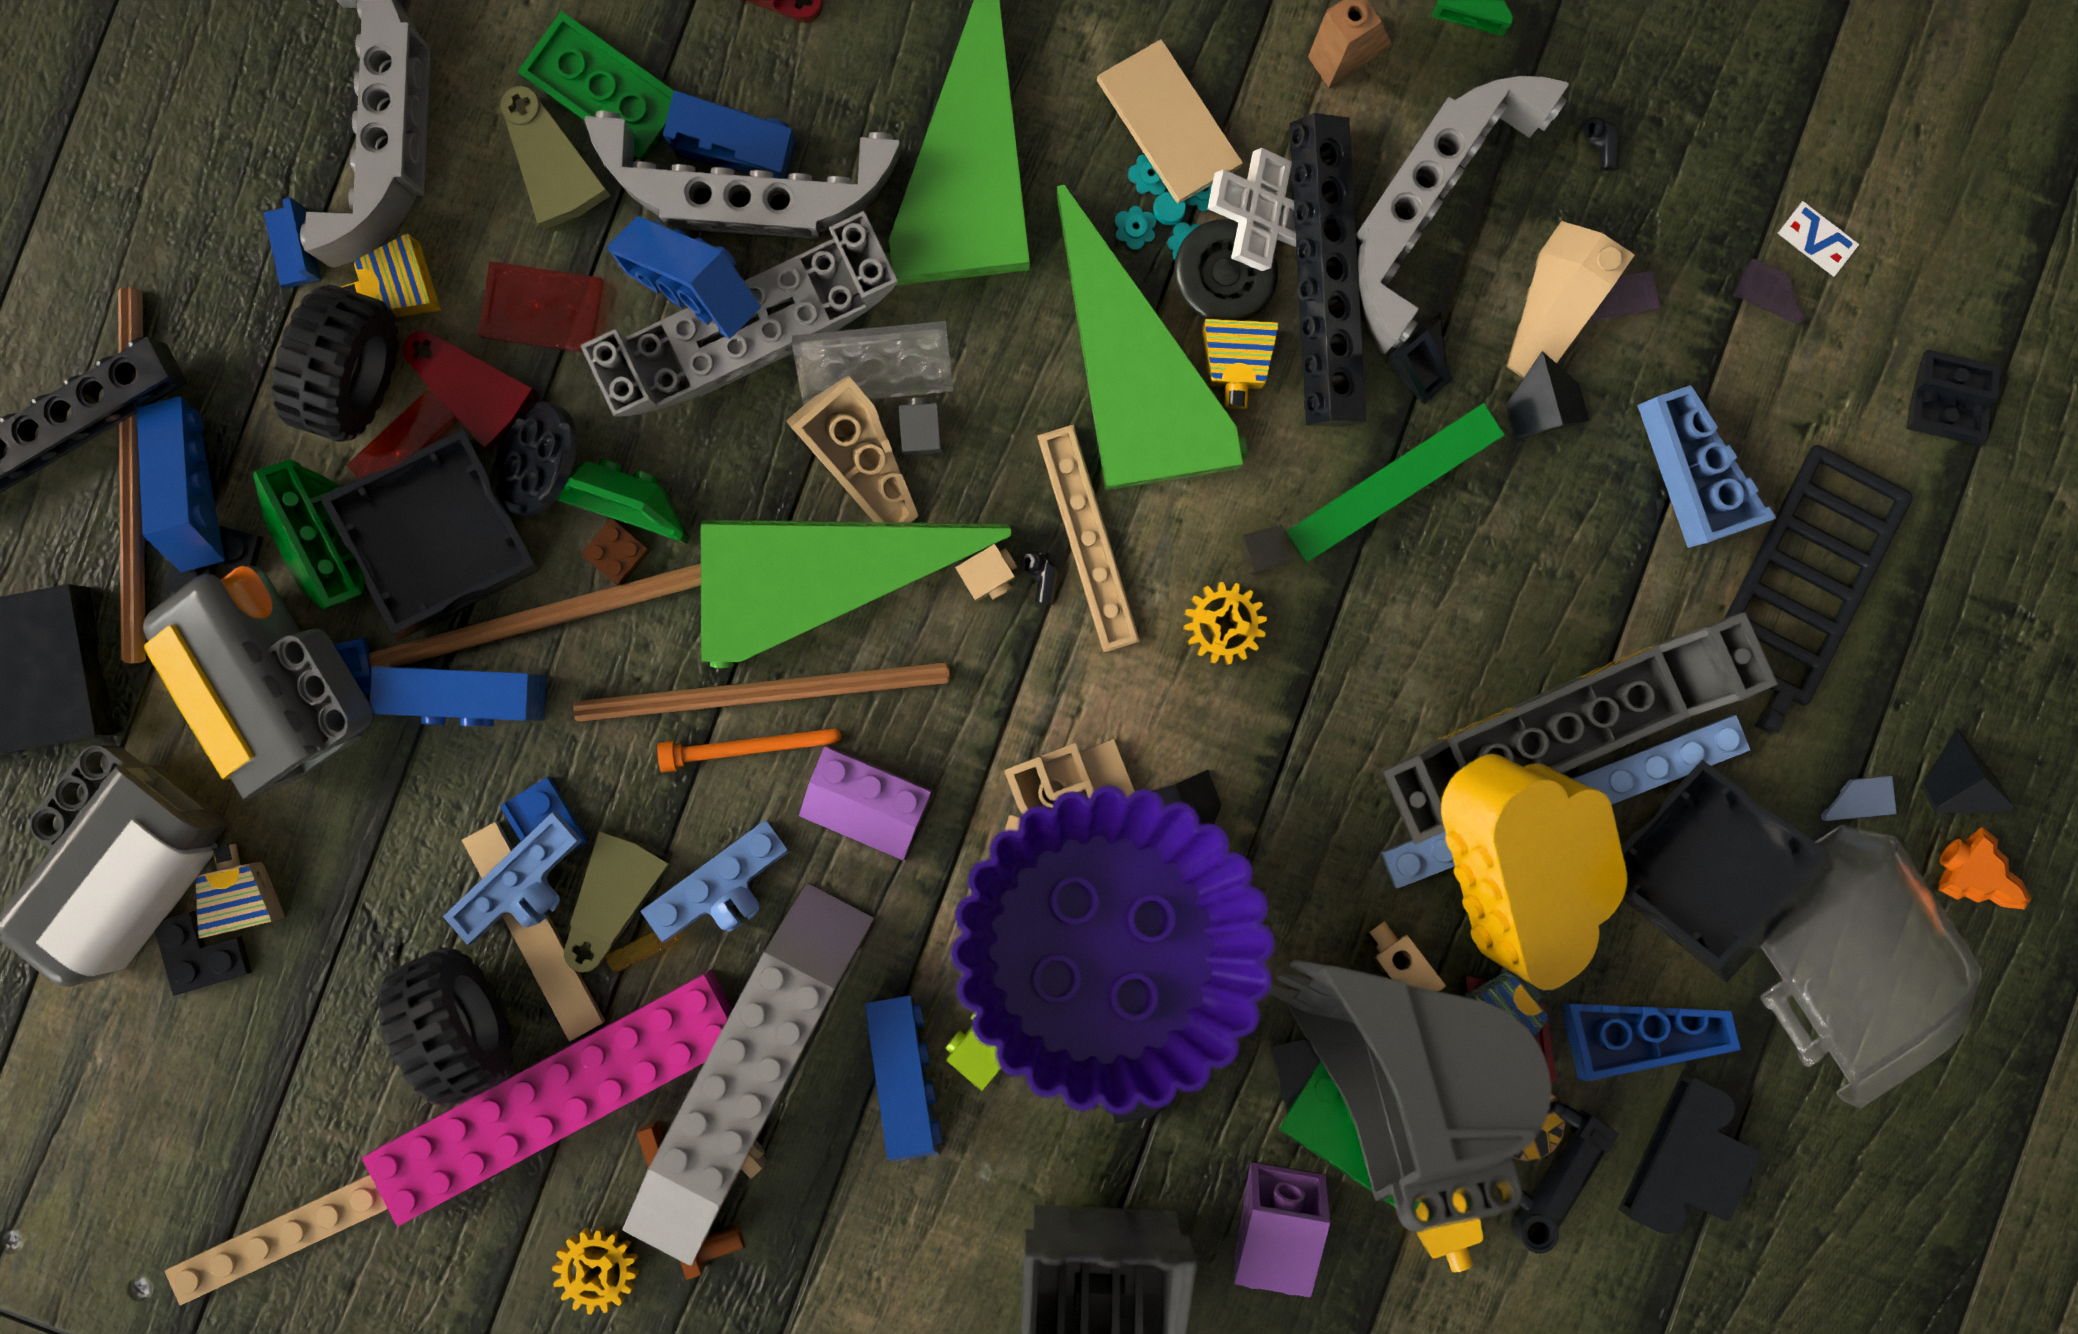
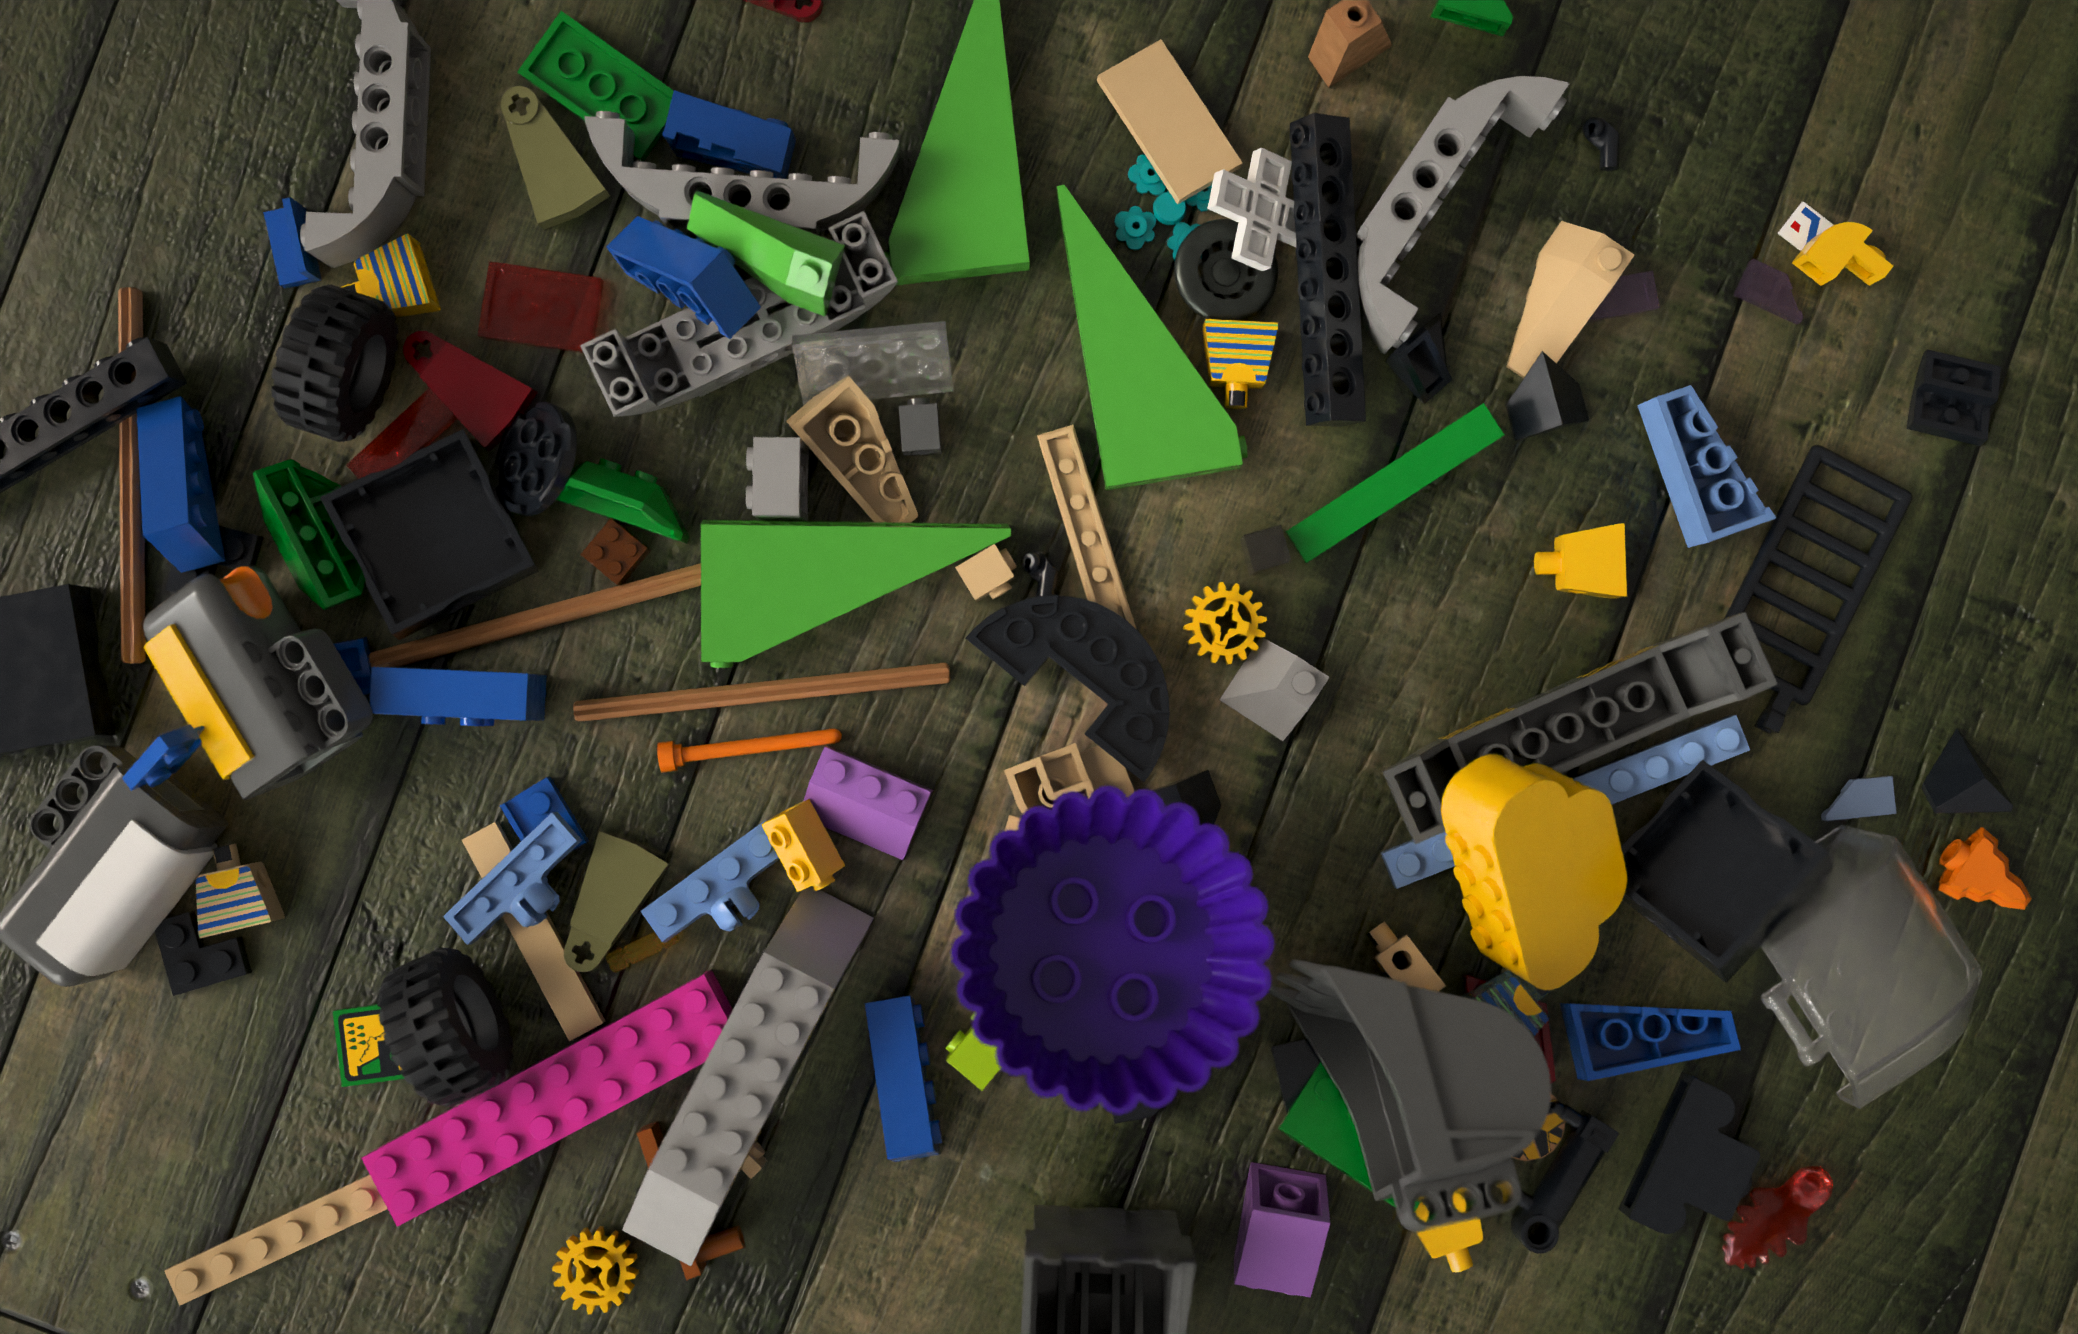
none -> blue plate [122,724,205,790]
none -> tile [333,1004,404,1087]
none -> bright green wedge [687,191,845,316]
none -> light grey brick [746,437,809,521]
none -> yellow brick [761,799,845,892]
none -> black plate [965,595,1170,782]
none -> light grey slope [1219,638,1329,741]
none -> yellow torso [1534,523,1627,599]
none -> clear red plant [1722,1166,1833,1269]
none -> yellow brick [1792,222,1894,286]

